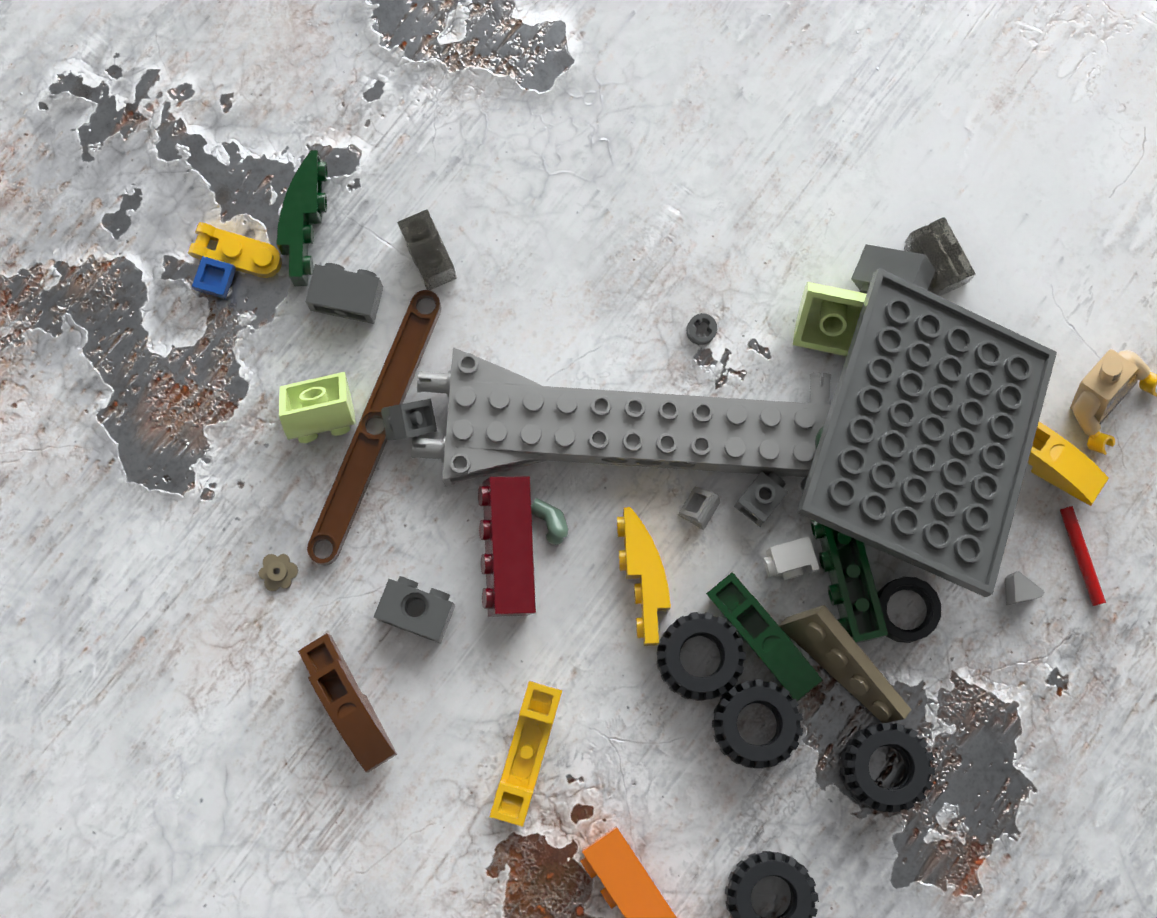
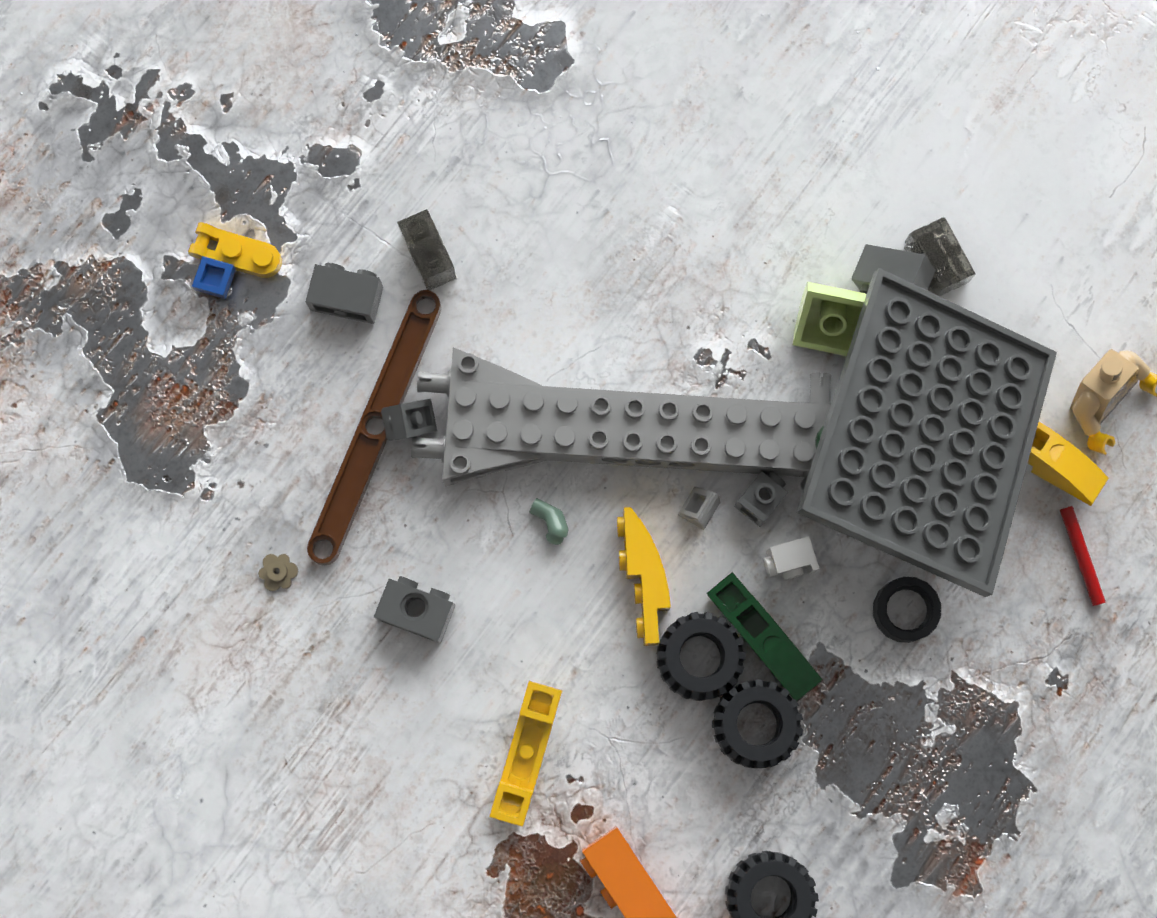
dark green slope [276,150,328,286] -> none
yellowish green brick [279,372,356,443] -> none
reddish brown slope [298,633,397,773] -> none
dark red brick [478,476,536,617] -> none
dark grey bush [686,313,717,345] -> none
dark tan wing [779,605,912,723] -> none
dark green brick [810,520,888,643] -> none
black tyre [840,723,935,813] -> none
light grey slope [1005,571,1044,605] -> none

